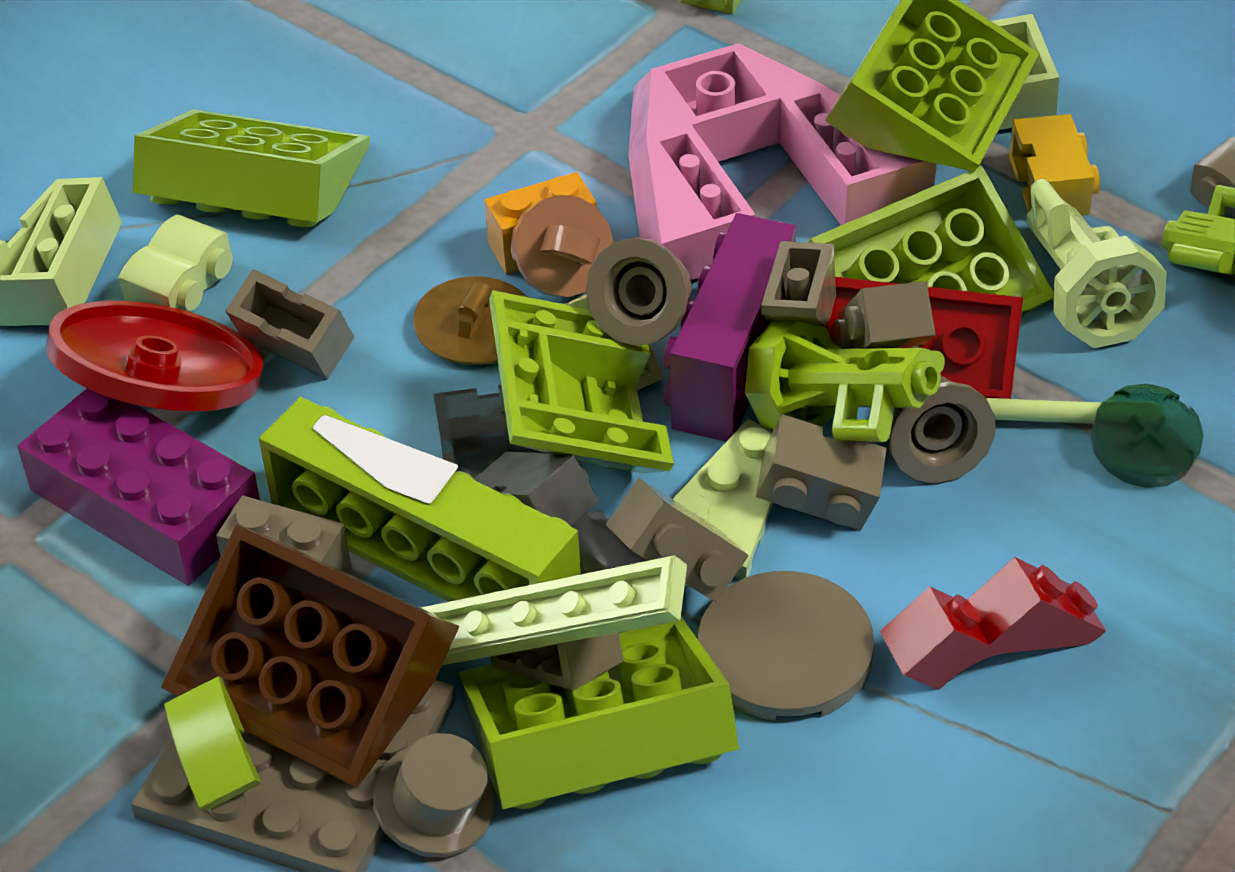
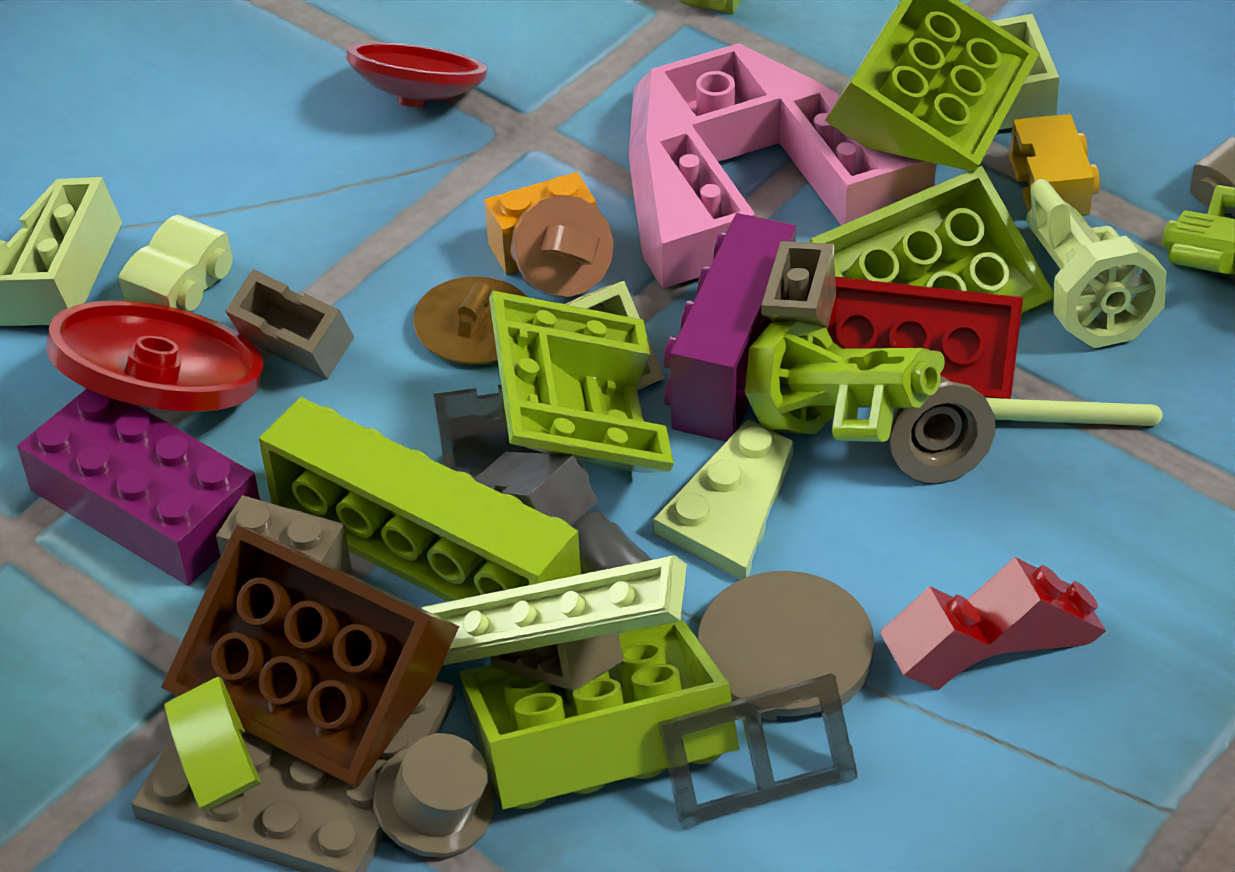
lime slope [133,109,370,227] -> none
white sticker [313,415,458,504] -> none
dark tan piece [586,237,692,346] -> none
dark tan piece [605,478,749,603] -> none
dark tan brick [756,414,887,531] -> none
dark tan brick [833,281,936,349] -> none
clear green tile [1090,383,1204,488] -> none
none -> red dish [346,42,487,108]
none -> clear smoke window [658,673,858,829]

